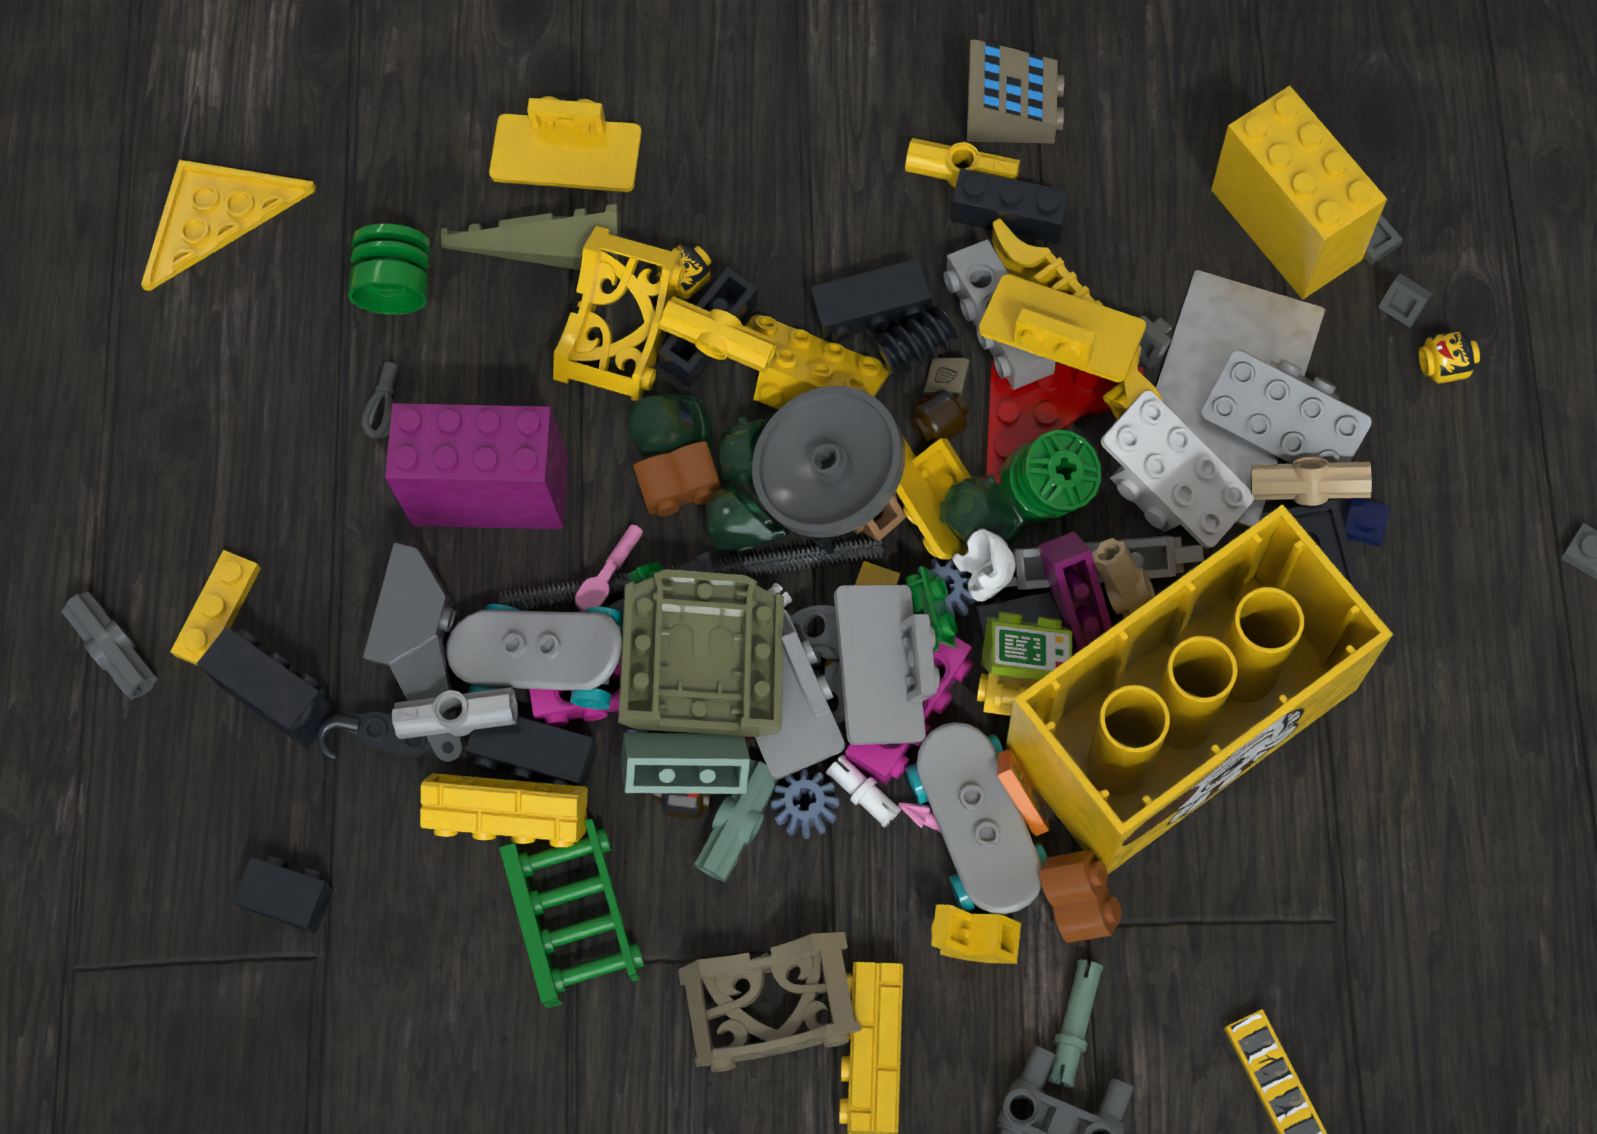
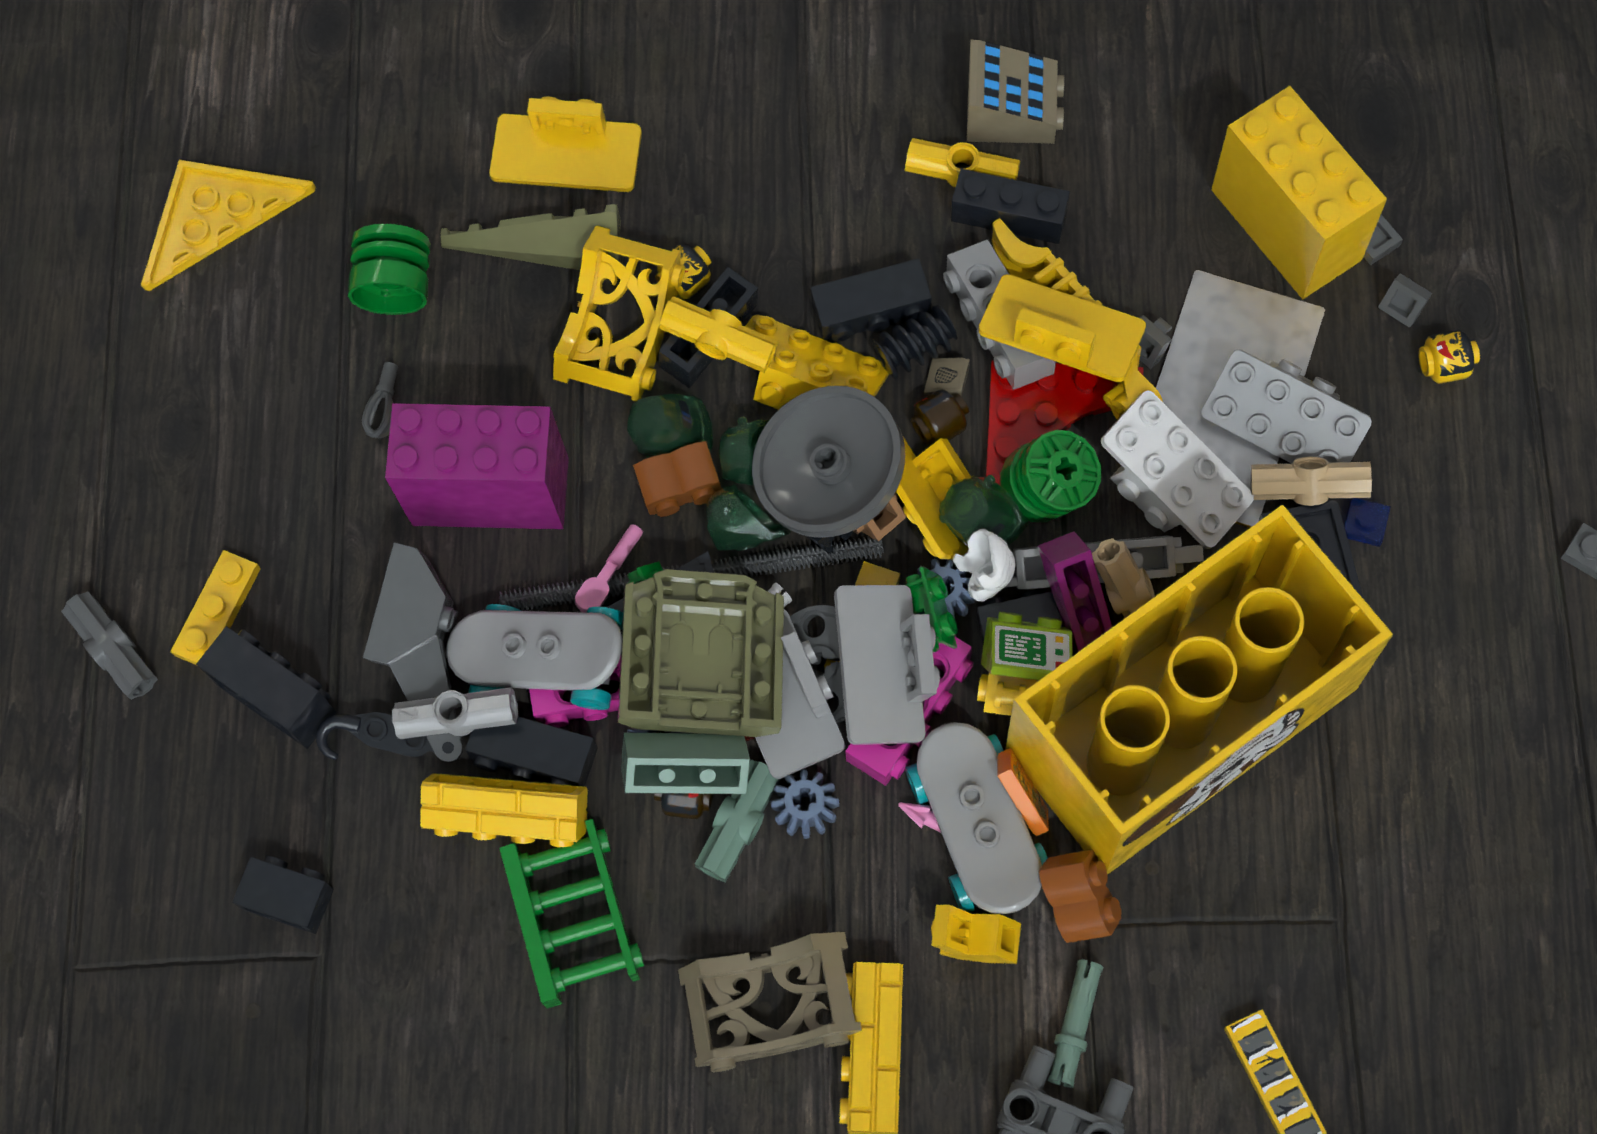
white pin [826,754,902,828] -> none

